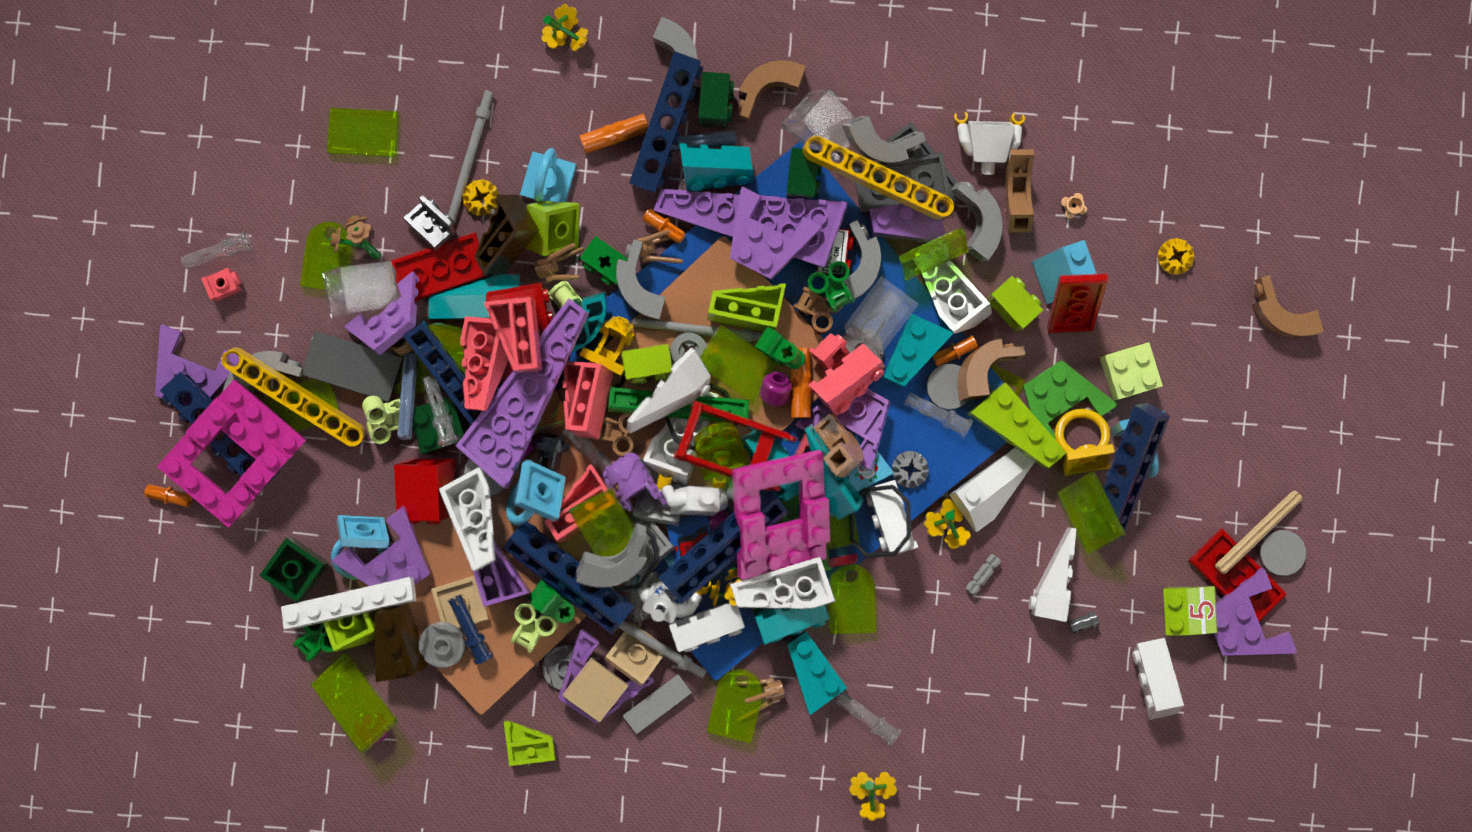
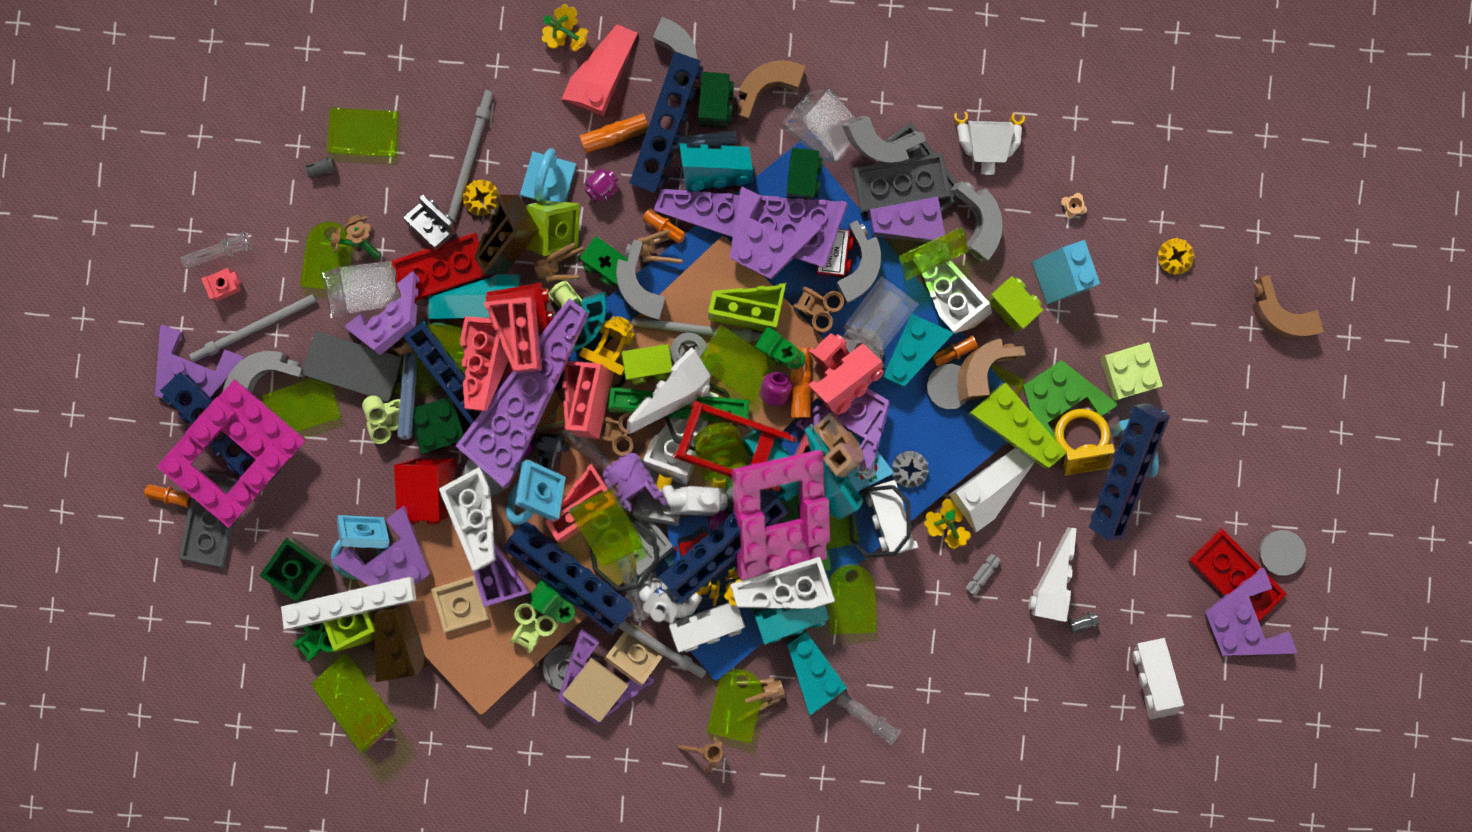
yellow beam [221,348,366,446] -> none
light grey tile [419,622,466,668] -> none
clear pin [423,376,459,446] -> none
dark blue pin [448,594,494,665] -> none
lime wing [504,720,556,766] -> none
light grey arch [576,523,649,587] -> none
light grey tile [623,674,692,734] -> none
yellow beam [802,136,954,220] -> none
green piece [808,261,855,313] -> none
dark red tile [827,553,858,568] -> none
yellow plant [849,772,897,821] -> none
clear pin [904,392,973,438] -> none
medium nougat arch [1005,149,1034,233] -> none
red tile [1047,274,1108,333] -> none
clear neon green tile [1057,472,1125,554] -> none
lime slope [1163,586,1218,635] -> none
tan axle [1215,491,1303,574] -> none
none -> dark grey tile [178,469,240,568]
none -> light grey bar [189,294,317,362]
none -> dark grey pin [305,157,337,179]
none -> coral wedge [562,25,638,117]
none -> magenta head [584,168,619,203]
none -> medium nougat plant [678,736,723,773]

